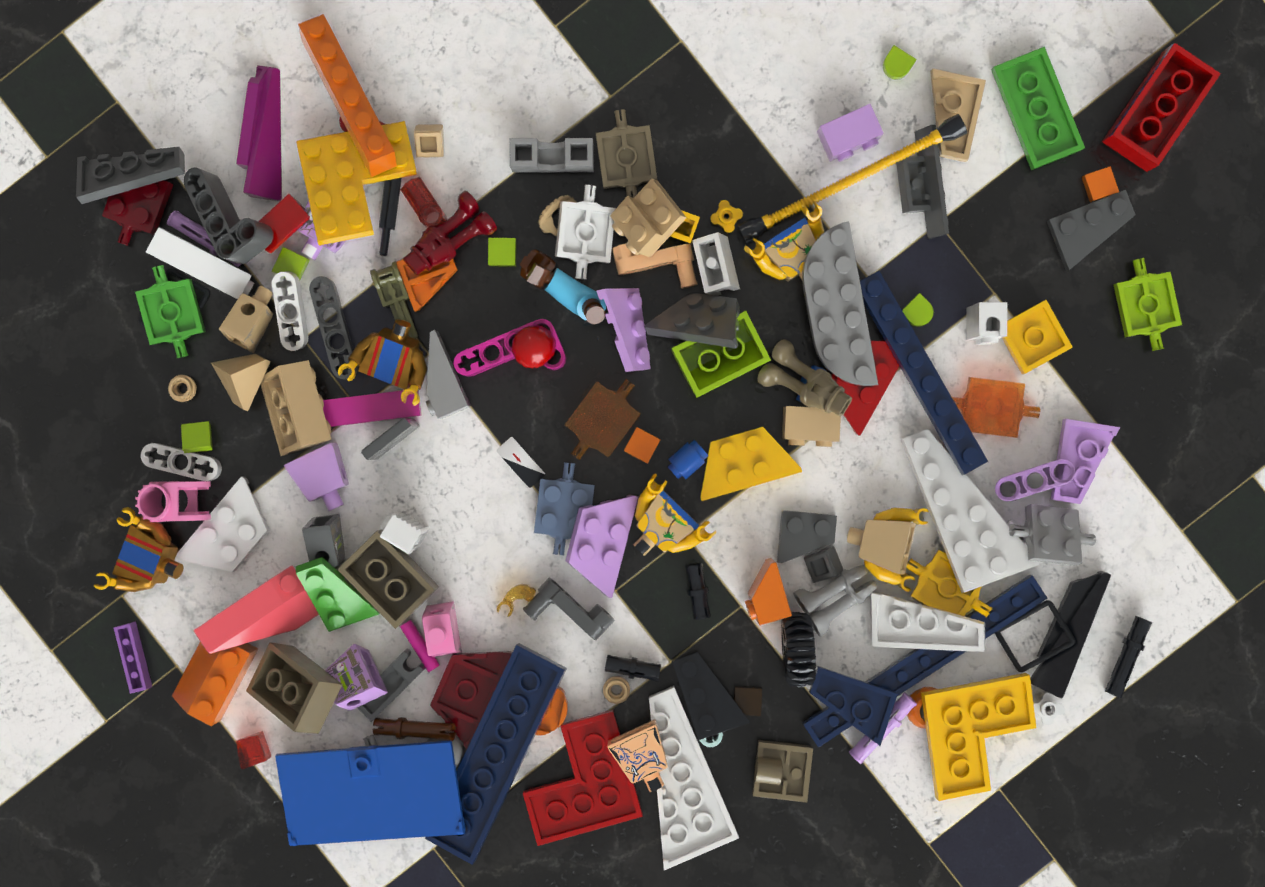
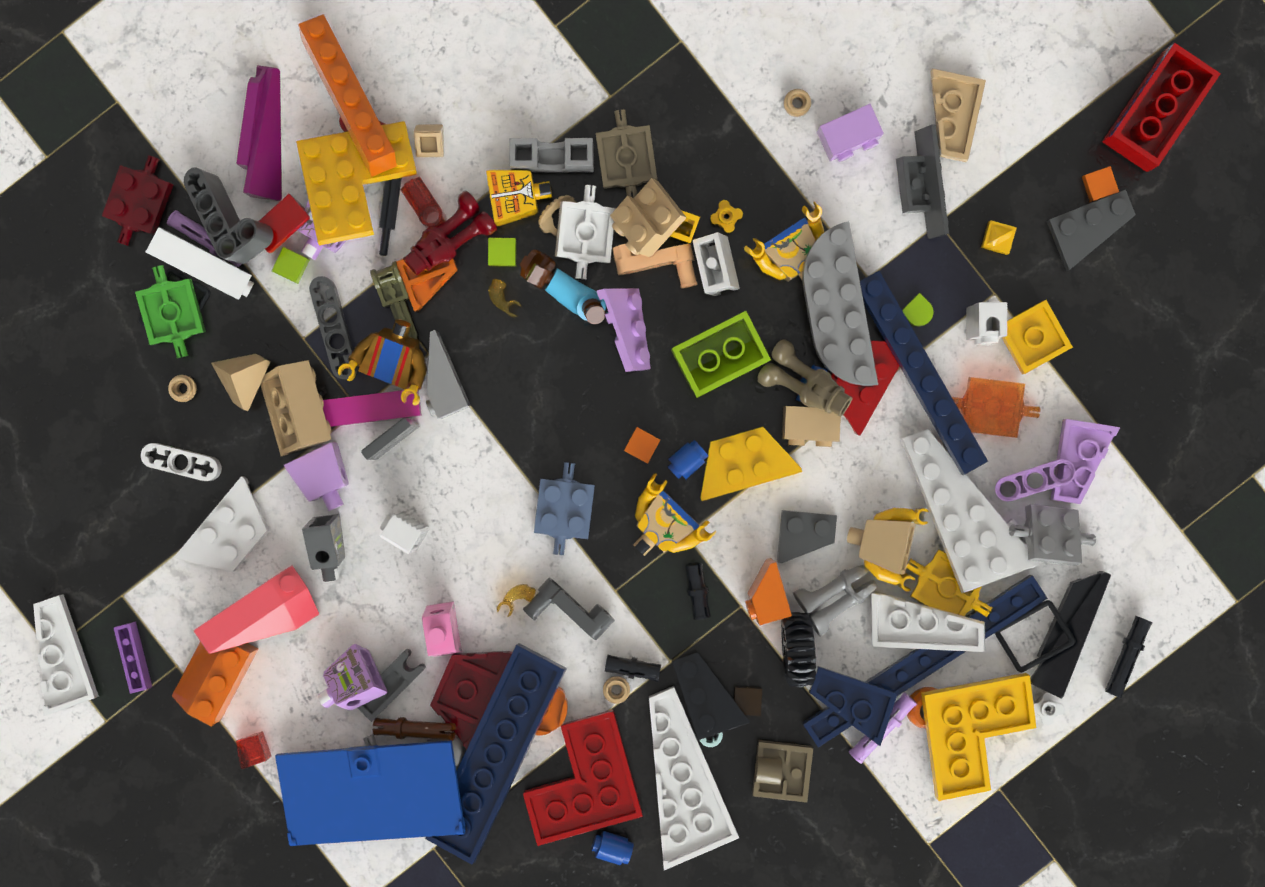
dark grey wing [76,147,185,204] -> none
pearl gold torso [94,507,184,592] -> none
bright pink piece [135,481,211,522] -> none
lime tile [181,421,212,453] -> none
tan torso [219,285,273,353] -> none
dark tan brick [246,642,343,734] -> none
white beam [272,271,308,351] -> none
bright green wing [296,557,380,632] -> none
dark tan brick [337,530,439,629] -> none
dark pink piece [399,619,440,672] -> none
dark pink beam [453,319,566,377] -> none
sticker [496,437,545,488] -> none
red hair [512,326,556,368] -> none
clear orange plate [565,379,641,460] -> none
lavender wing [565,494,638,598] -> none
light nougat torso [607,719,668,792] -> none
dark grey wing [644,292,740,348] -> none
yellow hose [738,114,967,244] -> none
dark grey slope [804,546,843,583] -> none
lime tile [883,45,917,80] -> none
bright green plate [991,46,1085,170] -> none
lime plate [1113,258,1182,351] -> none
none -> white wing [33,594,99,716]
none -> yellow torso [486,170,552,226]
none -> clear yellow arm [489,279,522,318]
none -> blue brick [591,831,634,865]
none -> tan plate [784,89,811,117]
none -> yellow tile [981,220,1017,255]

